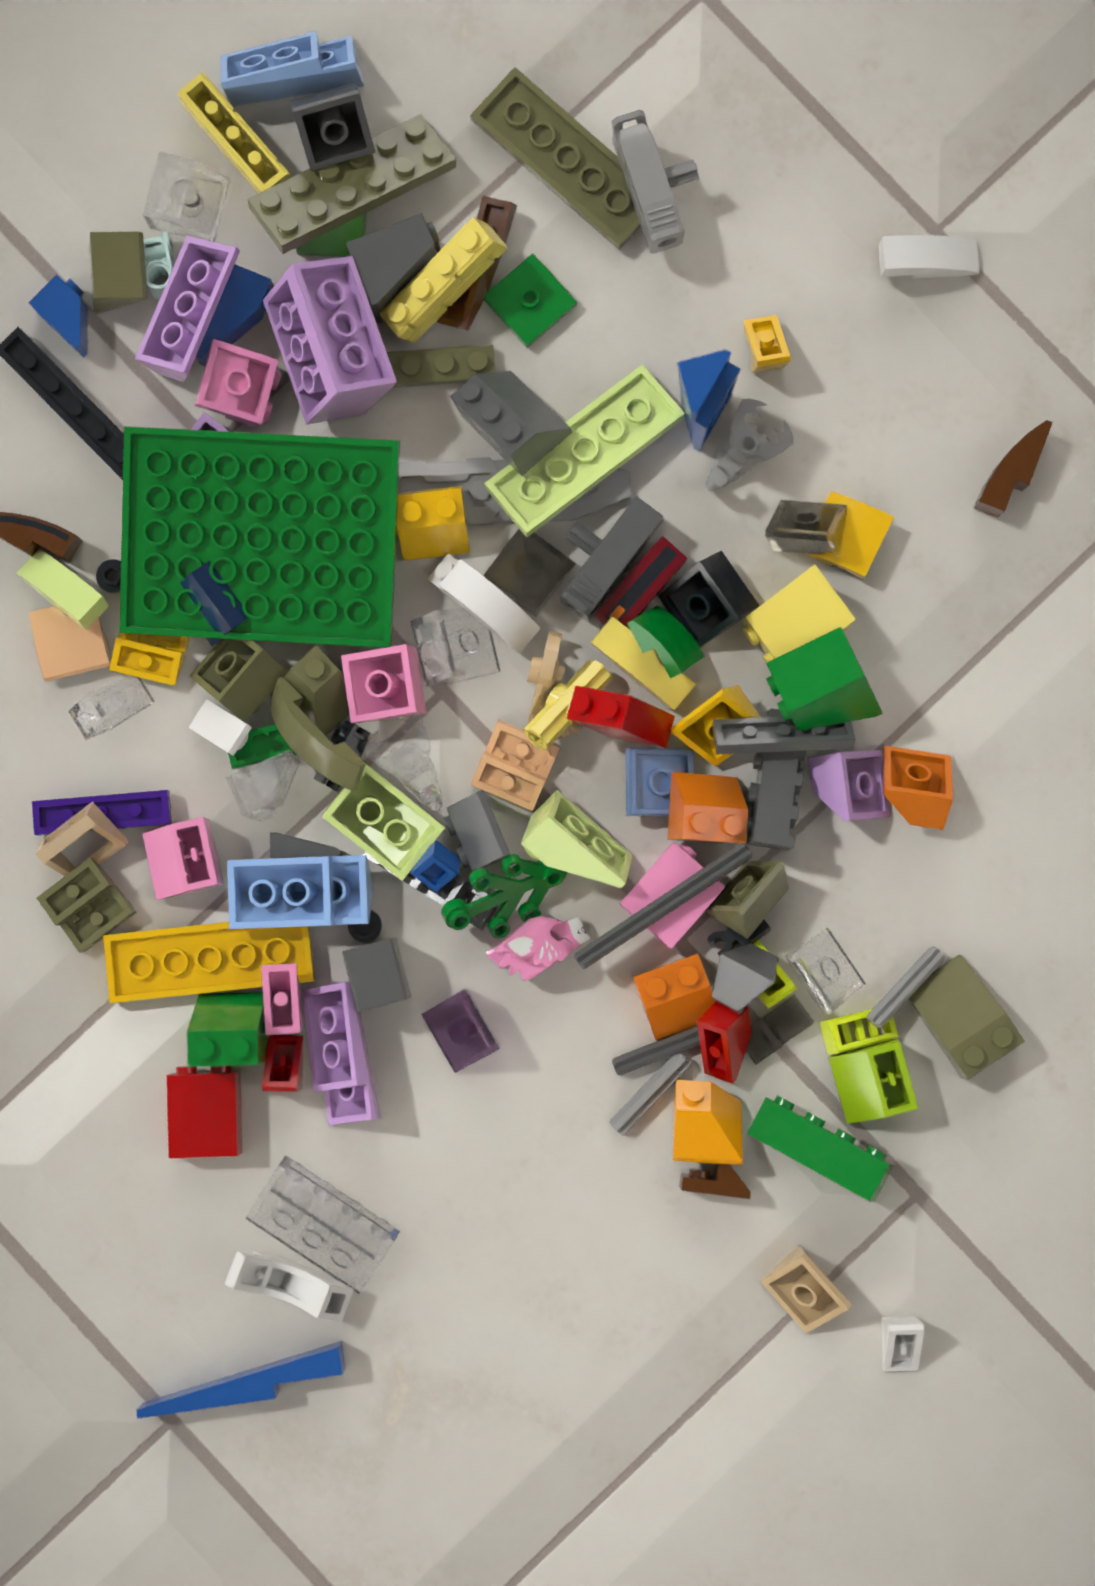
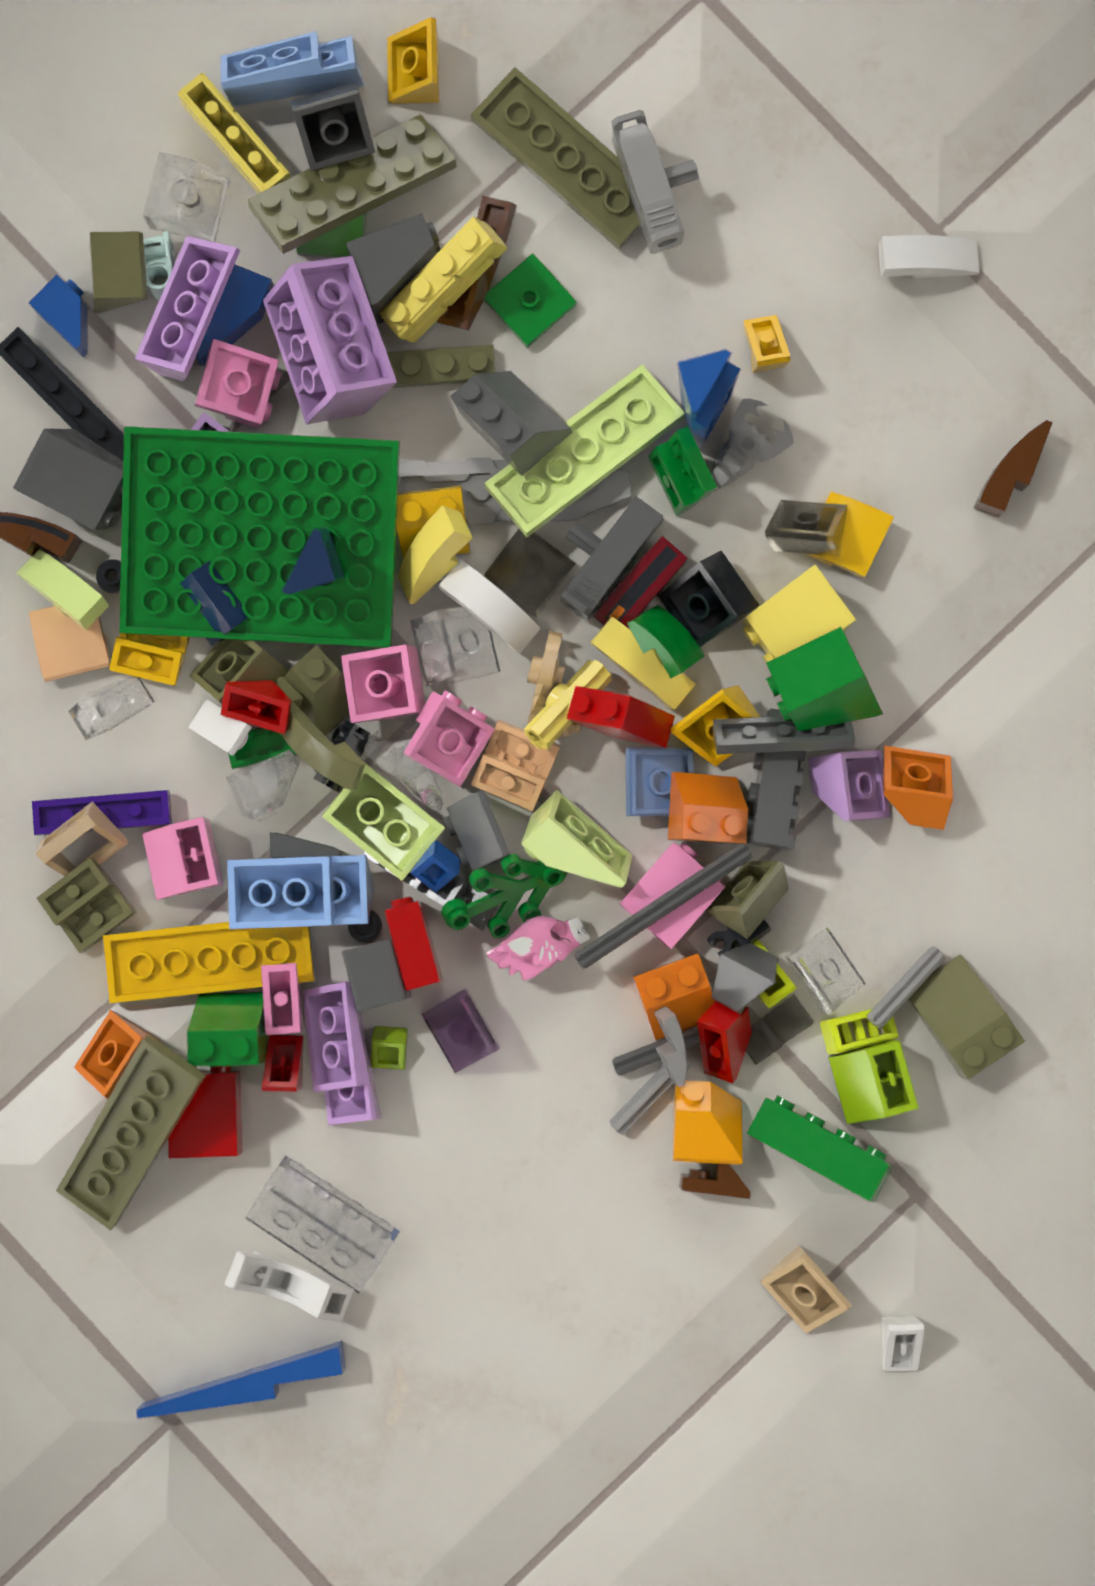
none -> dark grey slope [13,429,123,531]
none -> olive plate [56,1035,206,1231]
none -> orange slope [74,1010,161,1099]
none -> red slope [220,680,292,734]
none -> dark blue slope [282,527,345,595]
none -> lime slope [371,1026,408,1070]
none -> red brick [384,896,443,991]
none -> yellow slope [387,17,440,104]
none -> light yellow slope [398,505,473,604]
none -> bright pink plate [403,691,495,787]
none -> green slope [648,426,717,516]
none -> light grey slope [654,1006,686,1087]

